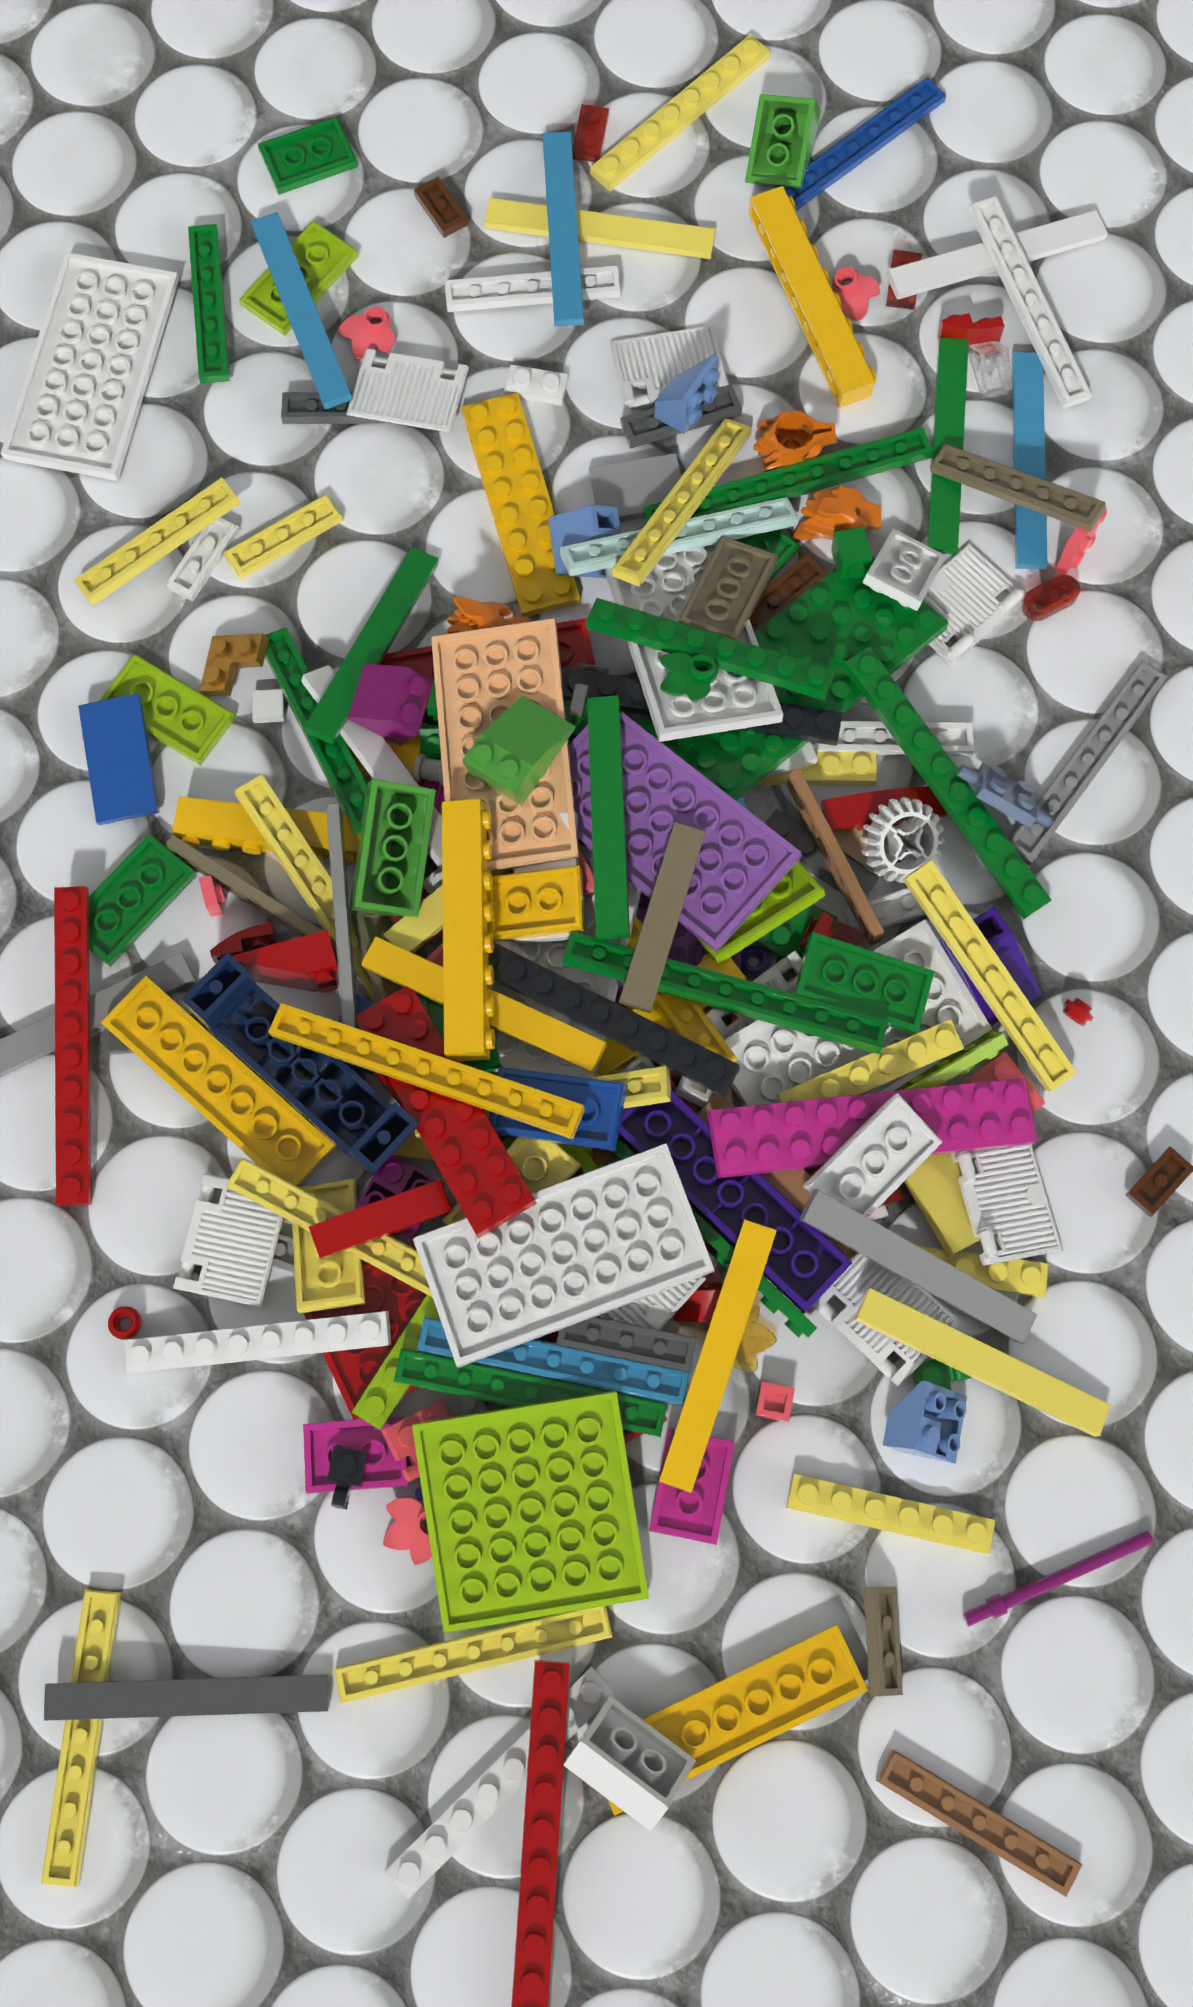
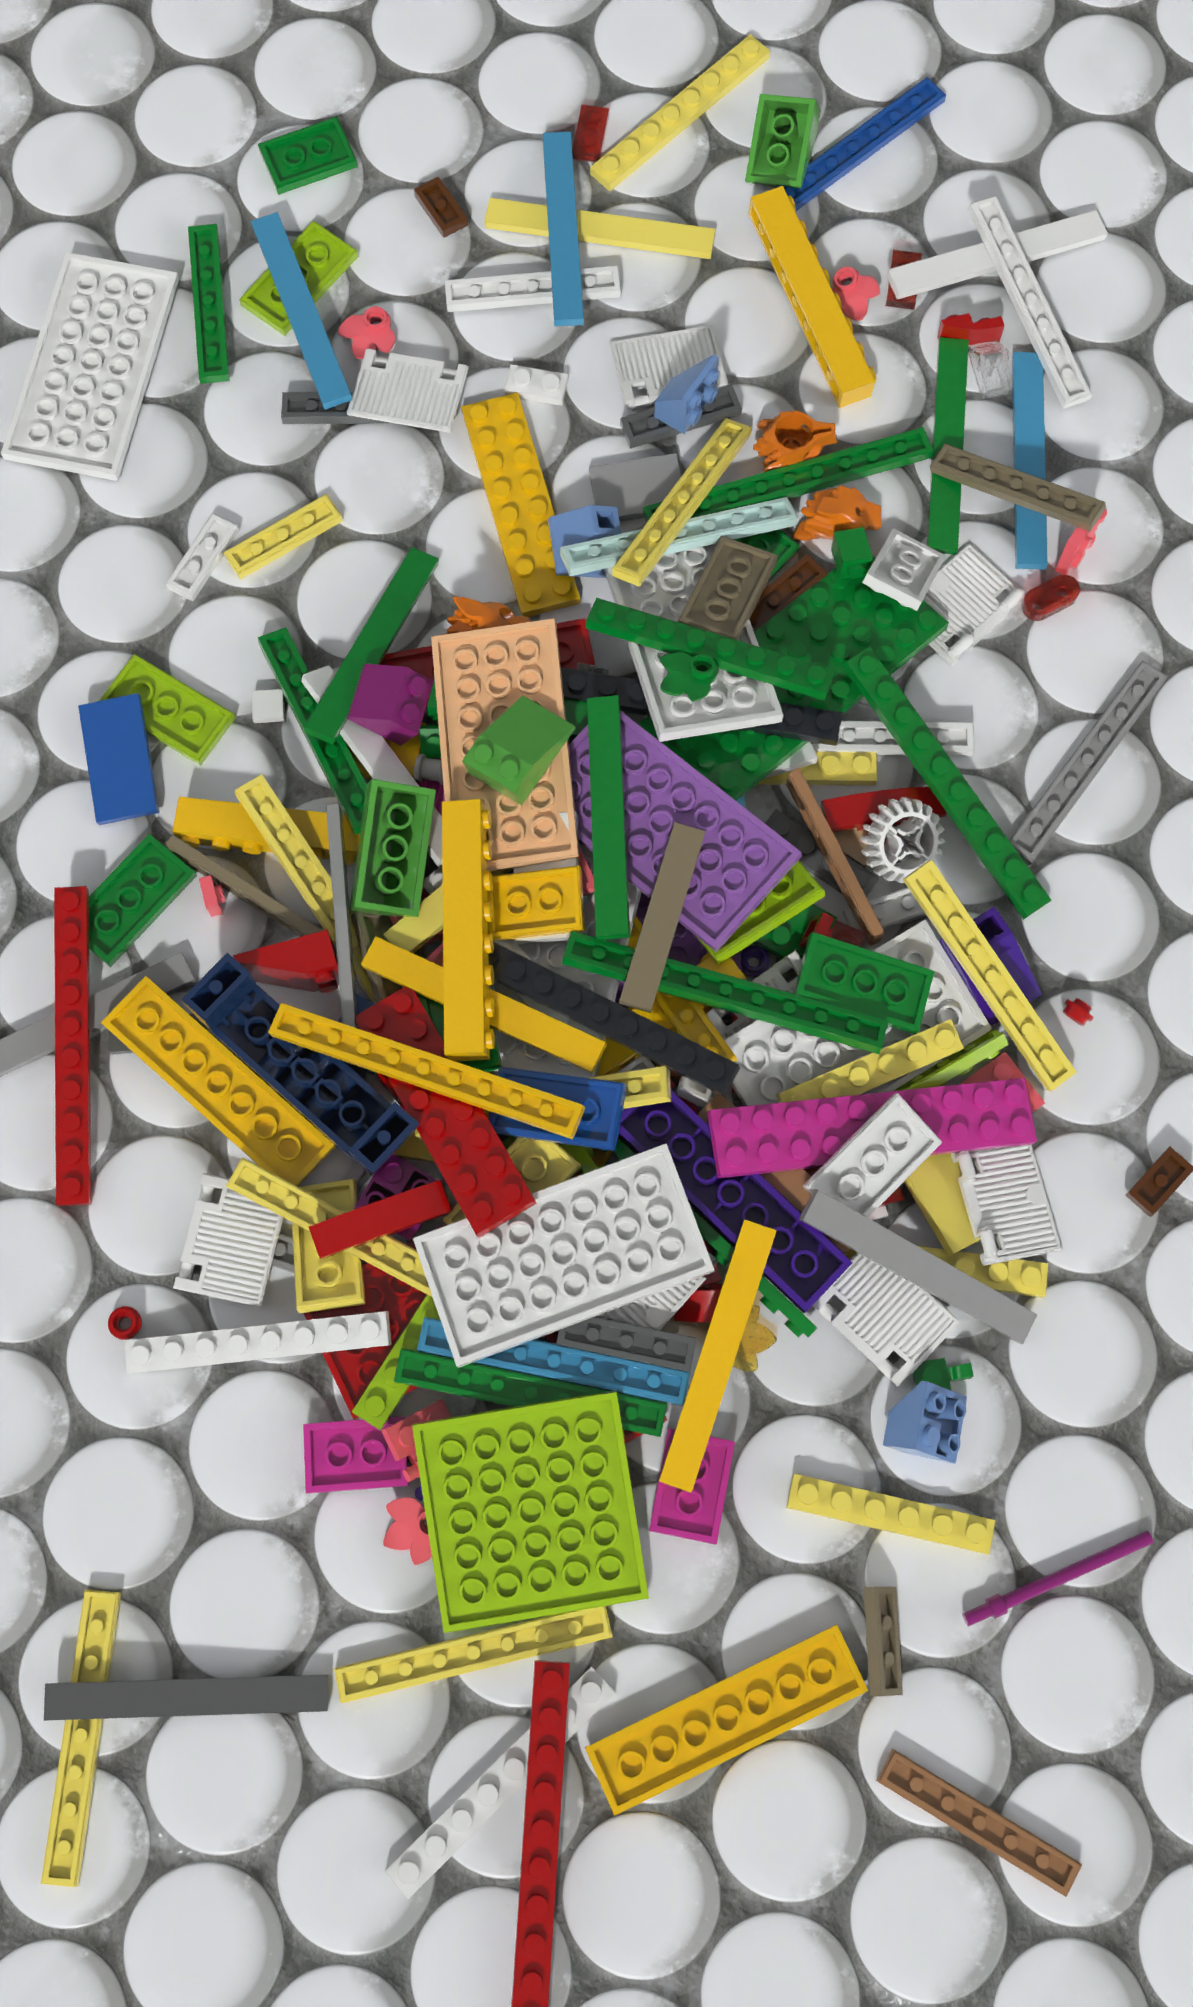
light yellow plate [74,477,241,606] -> none
pearl gold plate [199,633,269,697] -> none
red slope [210,922,277,964] -> none
black plate [327,1446,369,1510] -> none
white slope [563,1696,696,1832] -> none
dark grey tile [569,683,591,717] -> none
coral plate [755,1381,795,1422] -> none
light yellow tile [854,1288,1111,1437] -> none
sand blue plate [956,763,1054,828] -> none

